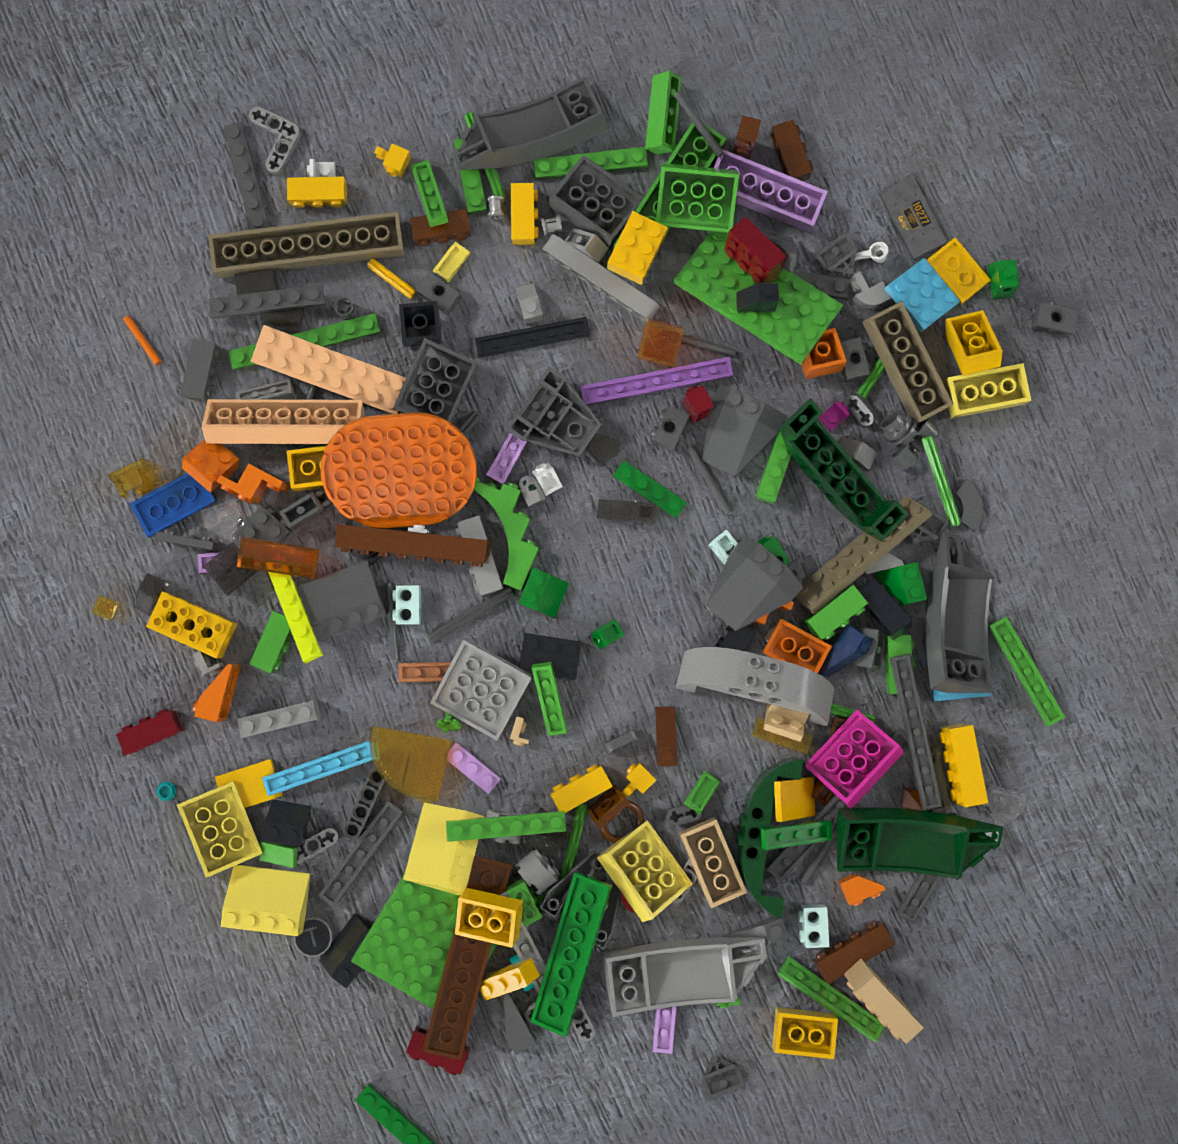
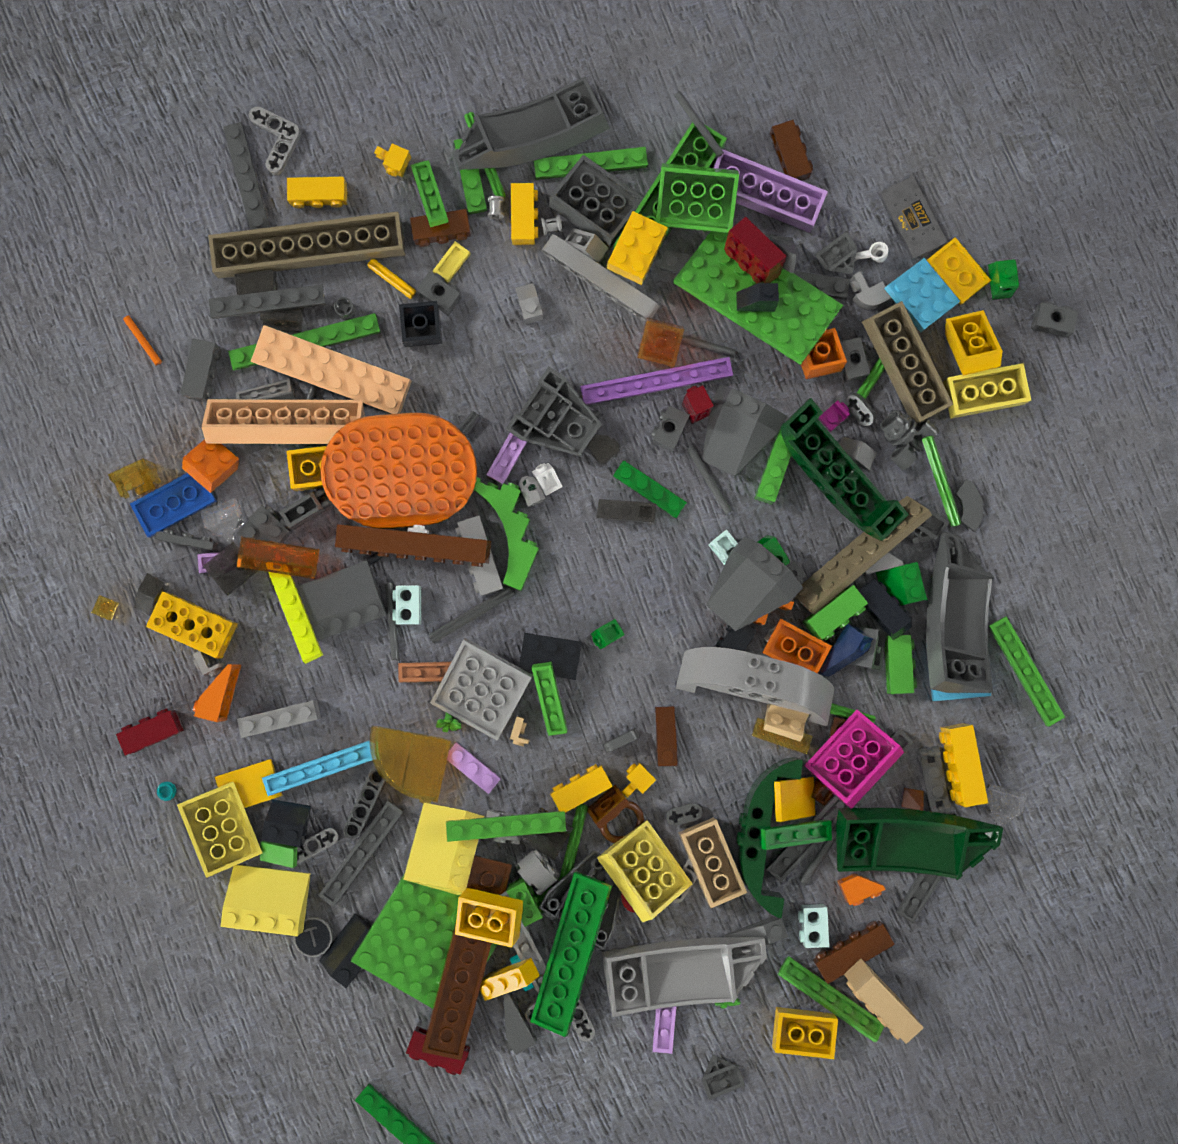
orange bracket [216,463,291,504] -> none
bright green brick [250,611,292,673] -> none
white bracket [307,159,336,177] -> none
dark grey slope [393,338,477,423] -> none
black tile [475,317,590,358] -> none
green slope [518,568,569,618] -> none
bright green brick [645,71,682,155] -> none
bright green tile [684,771,720,814] -> none
reddish brown brick [732,115,761,160] -> none
dark grey tile [889,653,942,810] -> none

